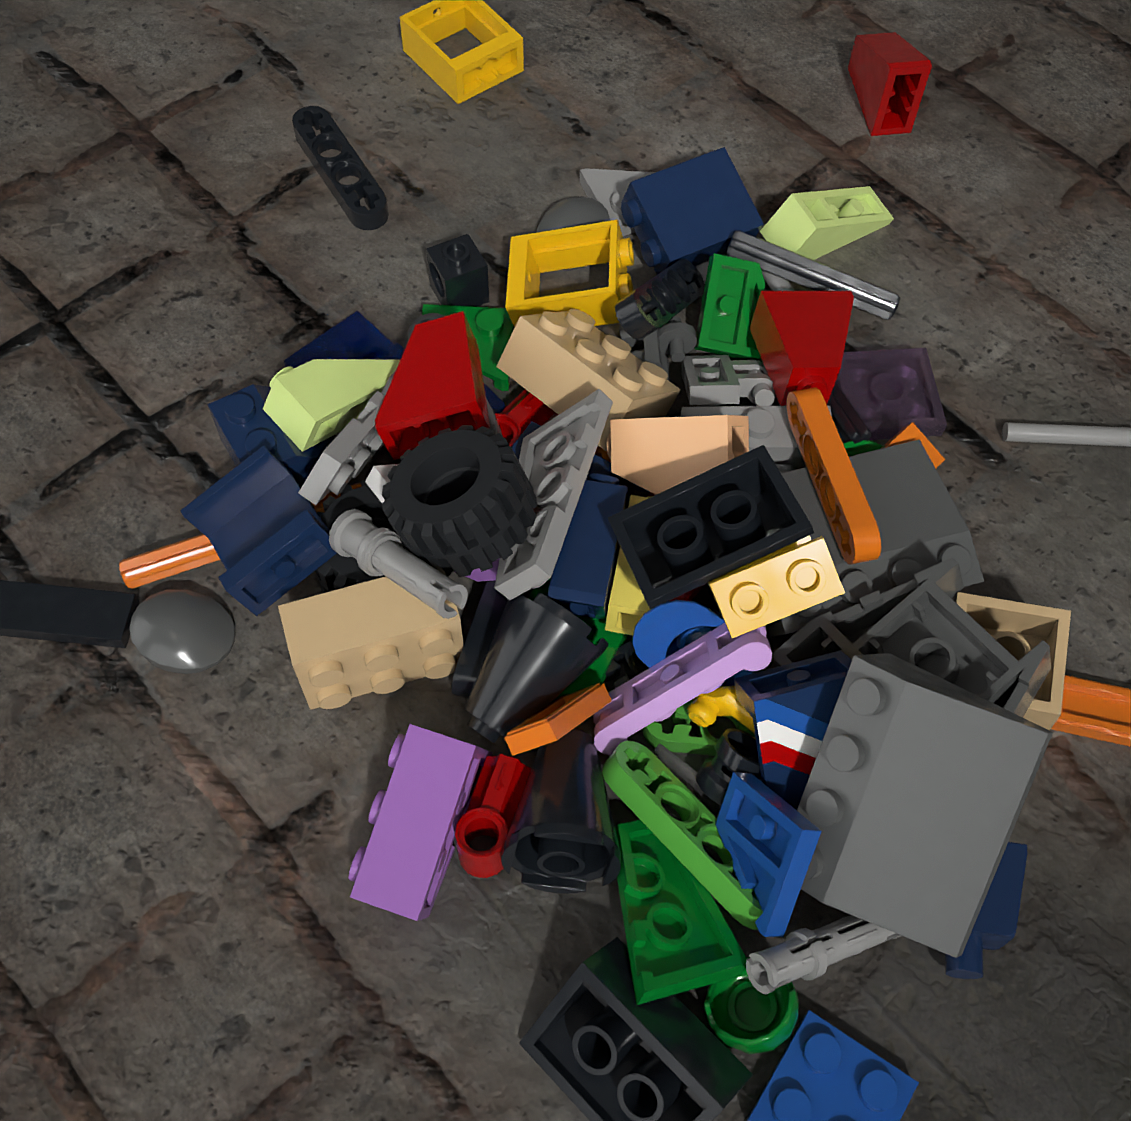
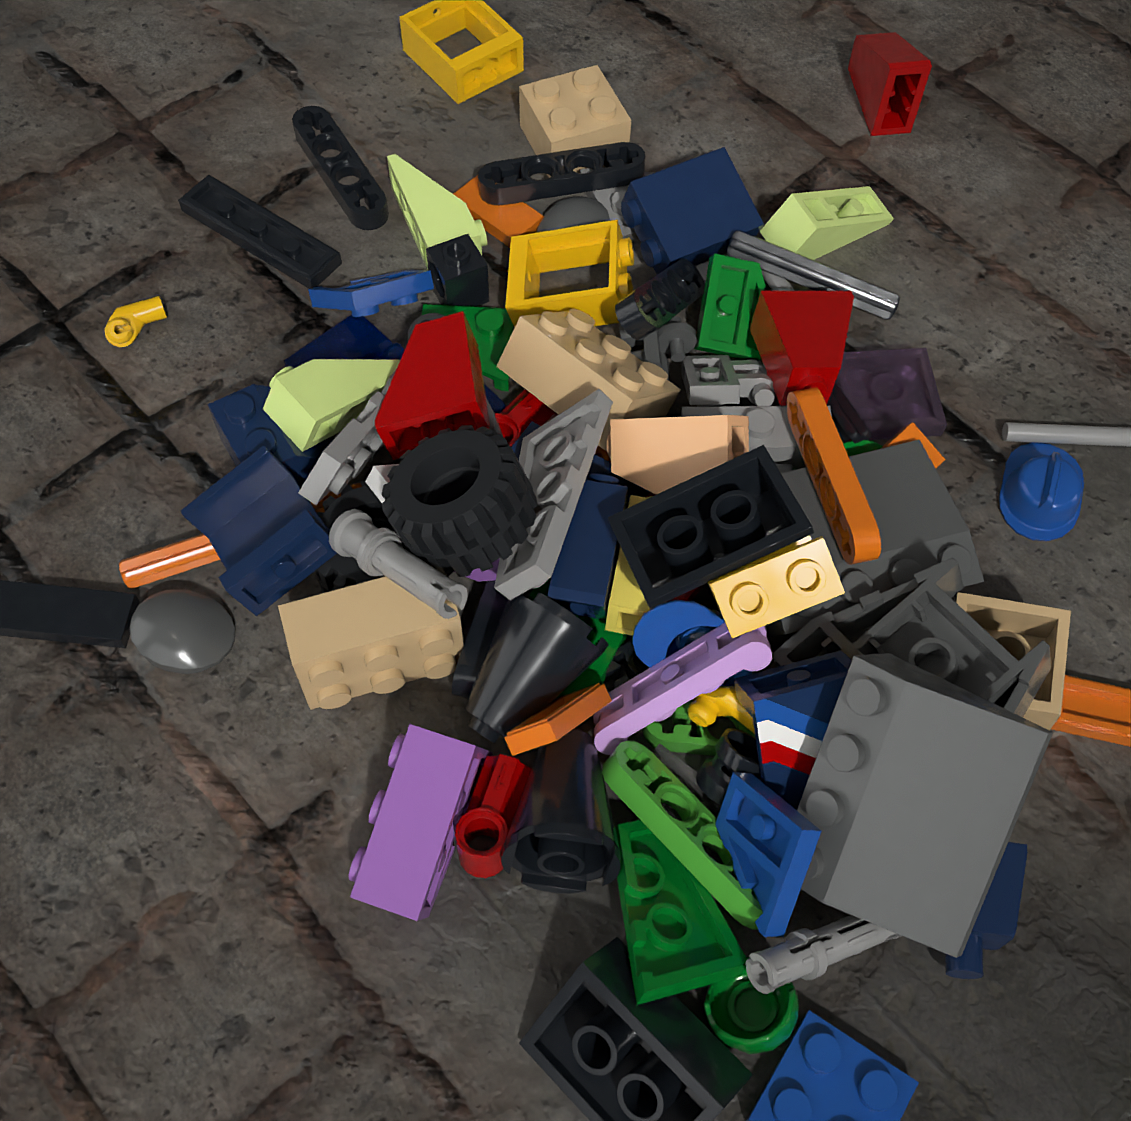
none -> yellow arm [105,296,167,347]
none -> black tile [178,175,342,289]
none -> blue wing [308,270,434,317]
none -> yellowish green slope [387,154,487,269]
none -> orange tile [453,175,544,248]
none -> black beam [478,142,645,205]
none -> tan brick [519,65,631,178]
none -> blue piece [999,443,1084,541]

